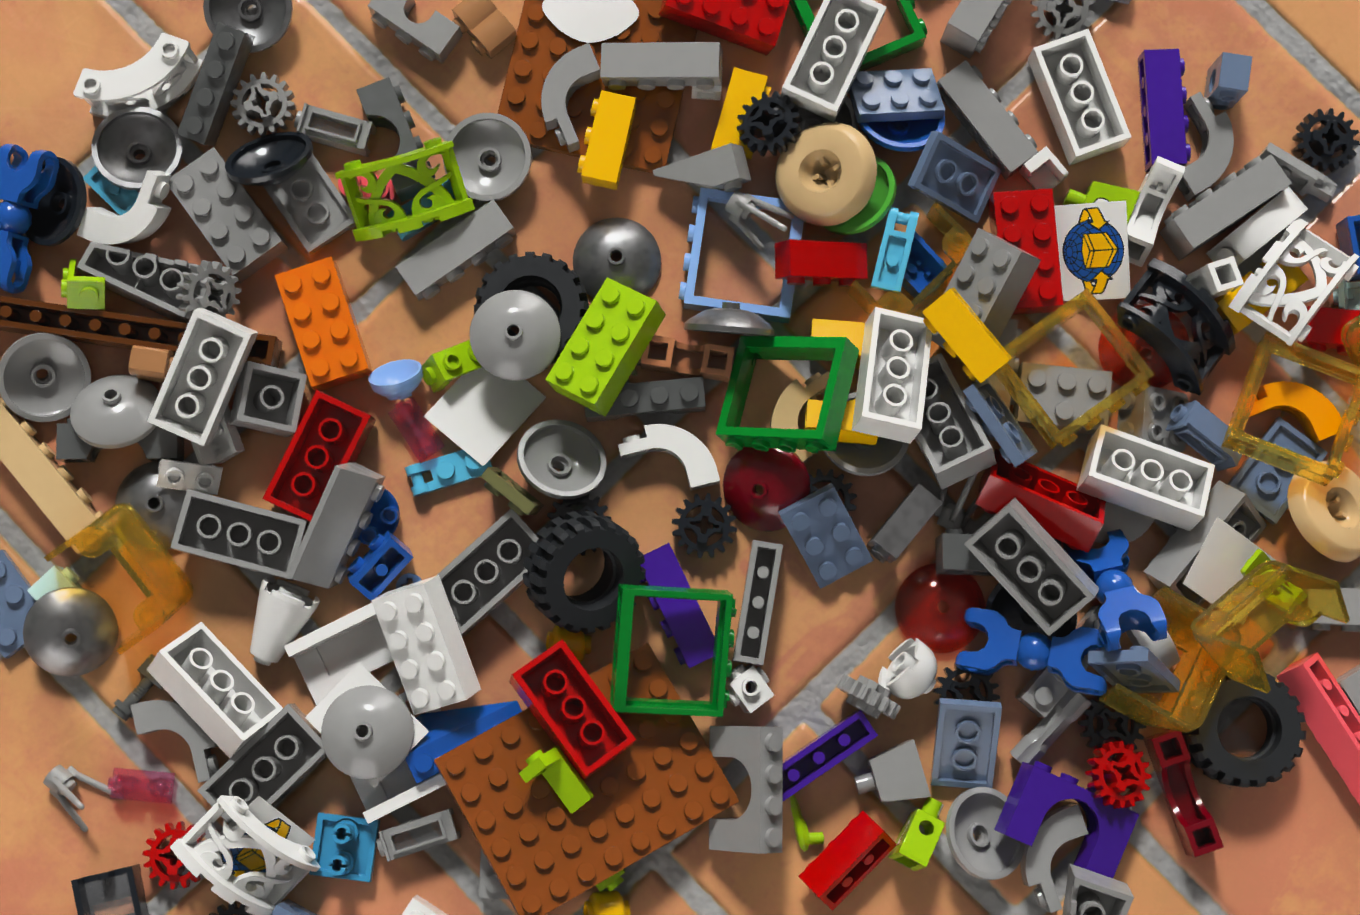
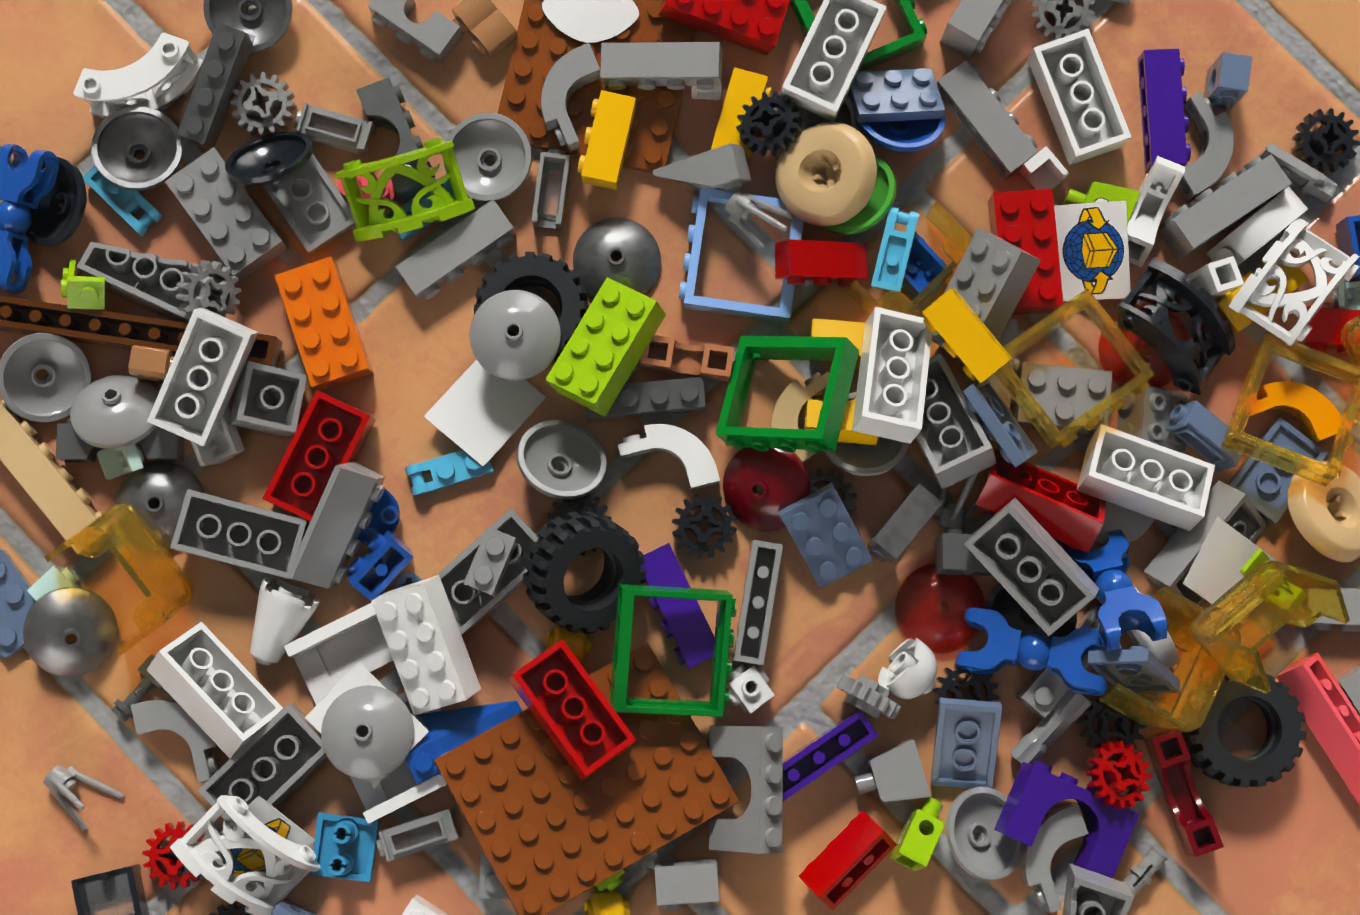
white arch [76,170,171,245] -> none
clear pink hinge [108,768,175,804] -> none
white hinge [156,459,223,495] -> none
light blue piece [368,359,423,401] -> none
clear pink hinge [388,397,445,463] -> none
lime bracket [422,340,482,393] -> none
olive plate [480,467,544,516] -> none
lime bracket [519,745,594,813] -> none
flat silver dish [684,302,775,336] -> none
lime bar [790,794,824,852] -> none
sand blue plate [908,131,1002,223] -> none
none -> light aqua bracket [97,444,144,480]
none -> light grey brick [463,526,519,597]
none -> light grey window [531,149,571,231]
none -> light grey brick [654,859,719,910]
none -> light grey pin [1123,846,1168,897]

